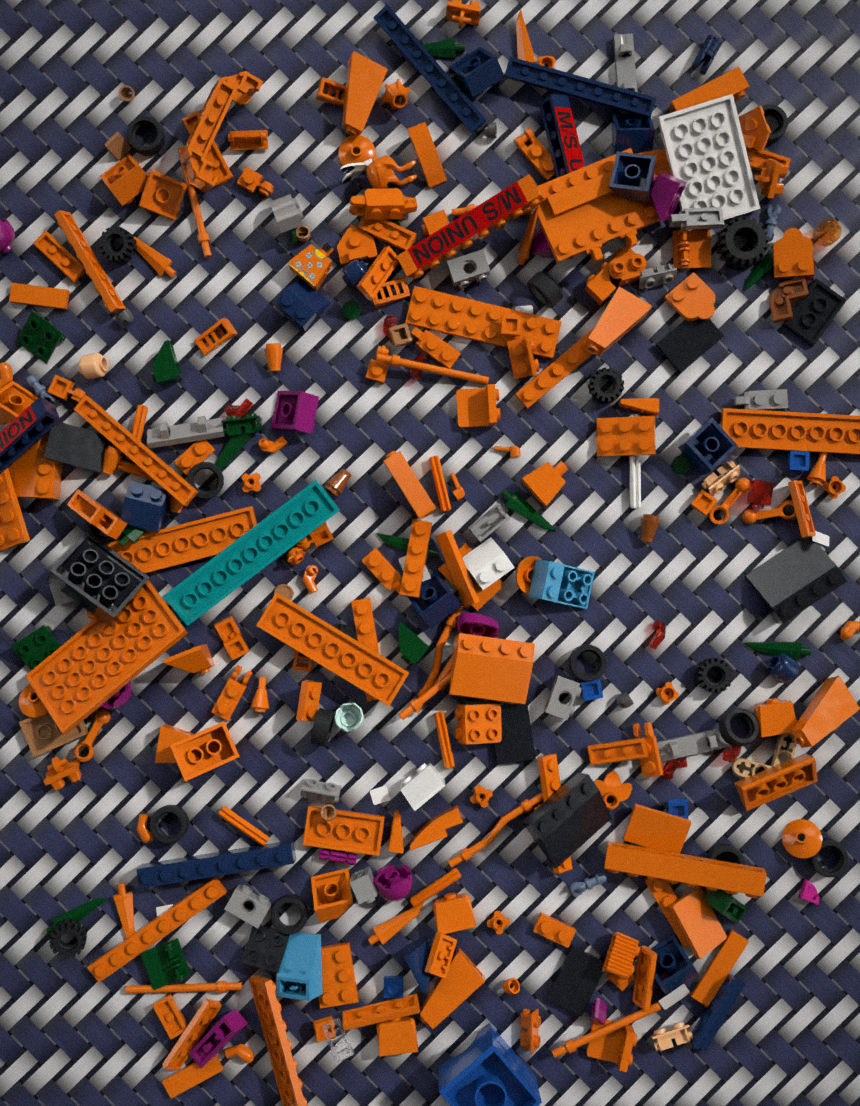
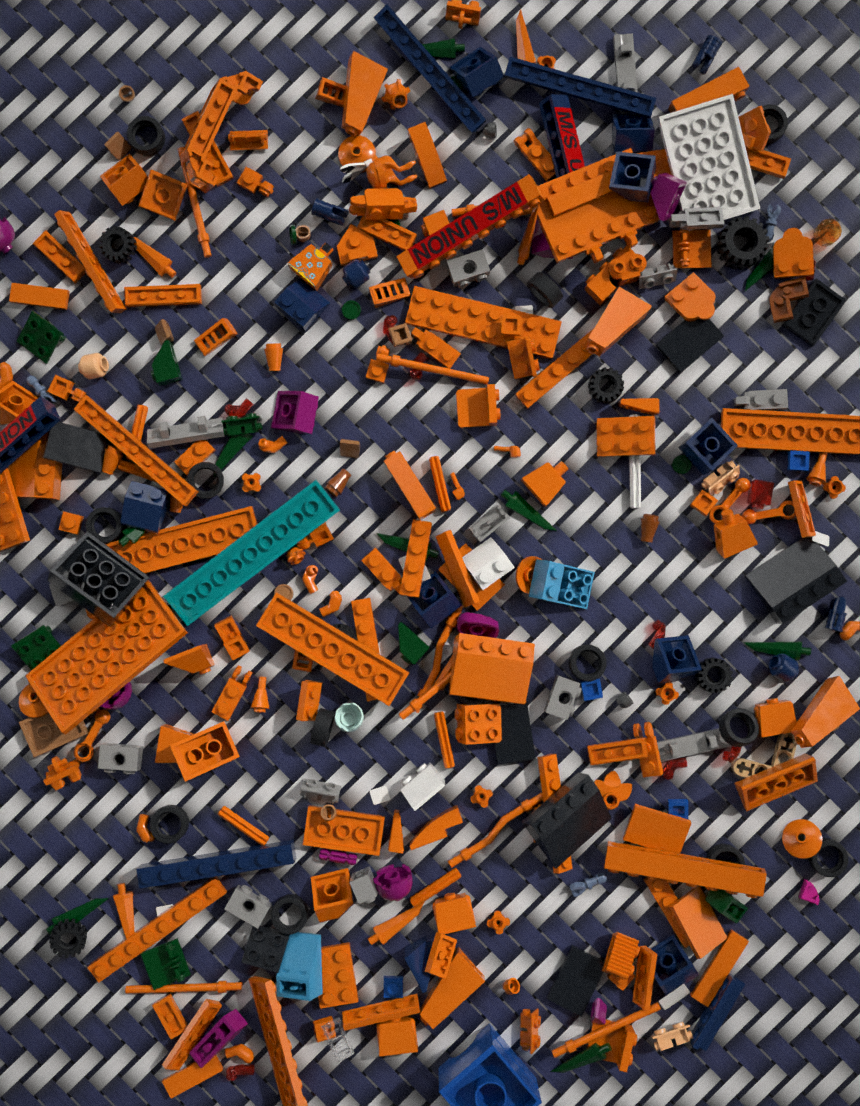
orange slope [67,489,127,540] -> none
dark grey hinge [116,308,134,325] -> none
light grey brick [269,194,304,233] -> none
orange plate [356,246,399,300] -> none
orange plate [533,912,577,948] -> none
orange hips [754,159,789,198] -> none
none -> orange plate [58,511,84,535]
none -> light grey brick [98,743,143,774]
none -> orange tile [124,284,202,307]
none -> medium nougat slope [155,319,174,345]
none -> clear red arm [226,1064,254,1081]
none -> dark blue hinge [311,198,349,226]
none -> orange arm [319,591,342,617]
none -> medium nougat slope [340,439,361,458]
none -> dark green bar [550,1043,612,1073]
none -> dark blue slope [652,635,702,683]
none -> orange torso [714,509,758,559]
none -> dark blue hinge [825,596,847,632]

